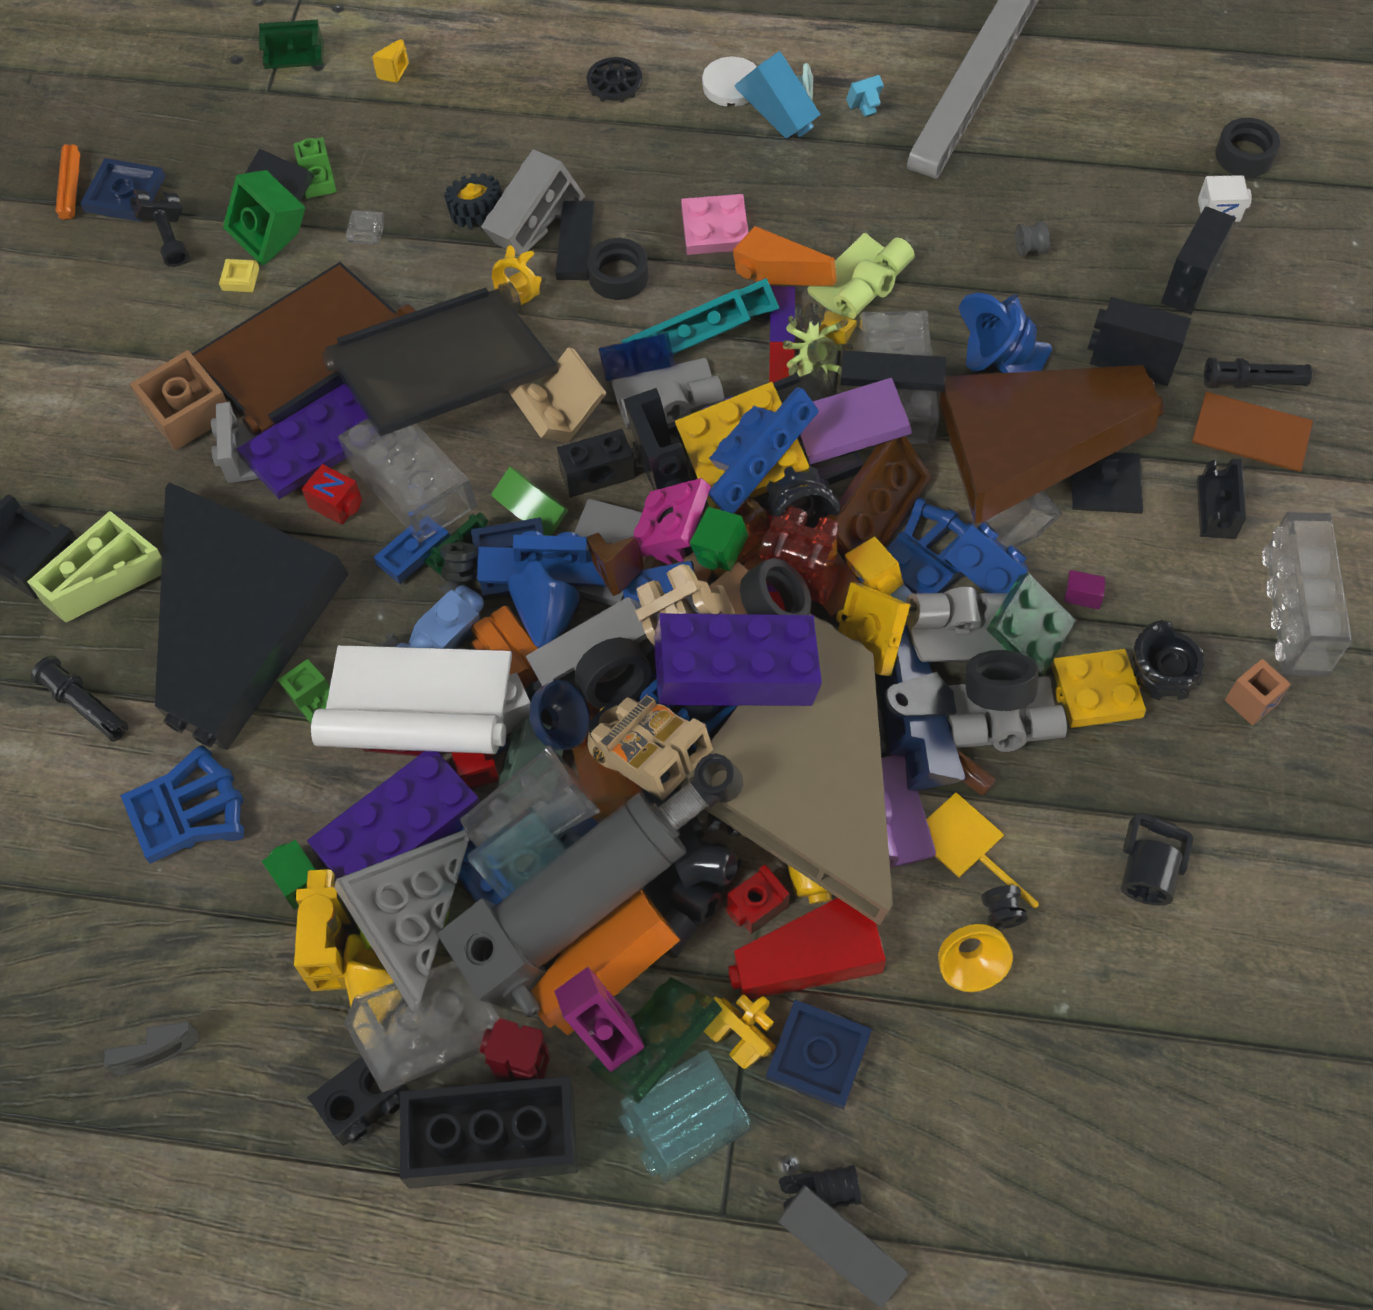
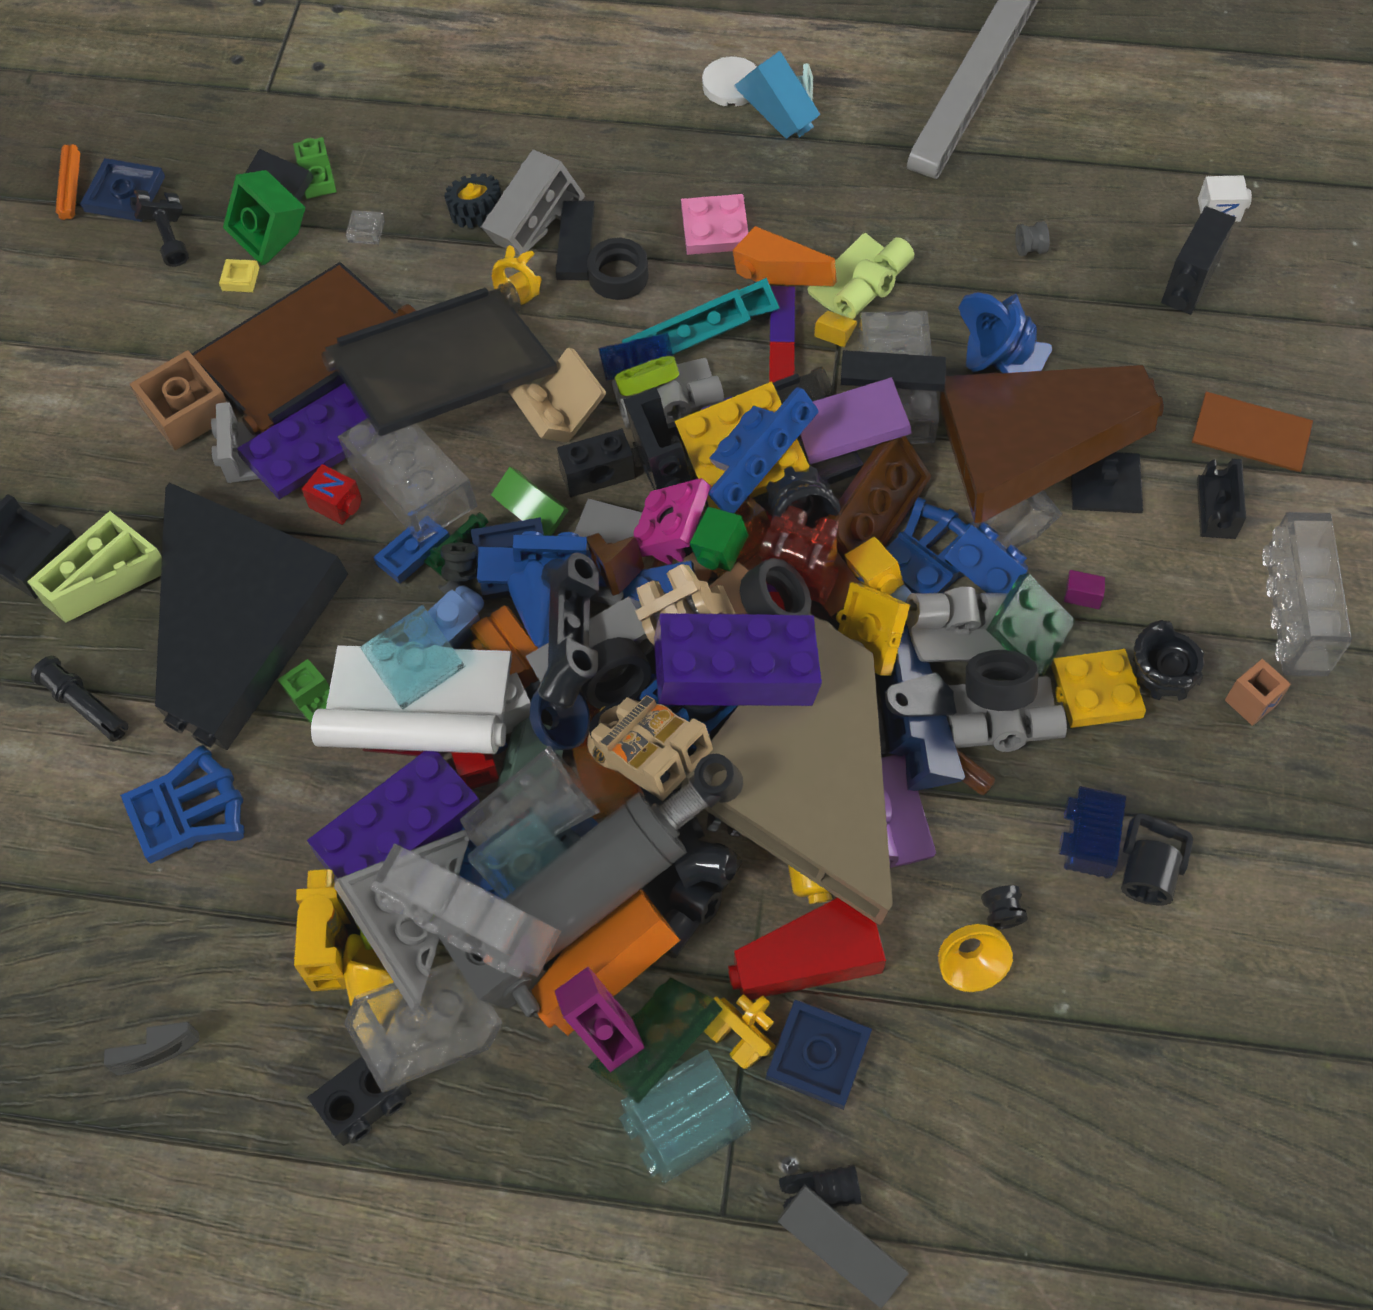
dark green hinge [259,19,324,69] -> none
green brick [261,840,316,910] -> none
yellow slope [372,39,409,83] -> none
black brick [400,1076,578,1189] -> none
dark red brick [480,1018,551,1082] -> none
black wheel [587,57,642,102] -> none
red brick [726,864,790,934] -> none
animal [783,303,853,386] -> none
medium azure tile [846,75,884,117] -> none
yellow piece [926,793,1039,908] -> none
black brick [1087,297,1191,386] -> none
black pin [1204,357,1312,389] -> none
black tyre [1215,118,1281,177] -> none
none -> clear light blue plate [360,605,466,709]
none -> clear brick [370,843,562,978]
none -> black plate [537,553,599,709]
none -> lime beam [615,356,680,396]
none -> clear blue brick [1059,786,1126,878]

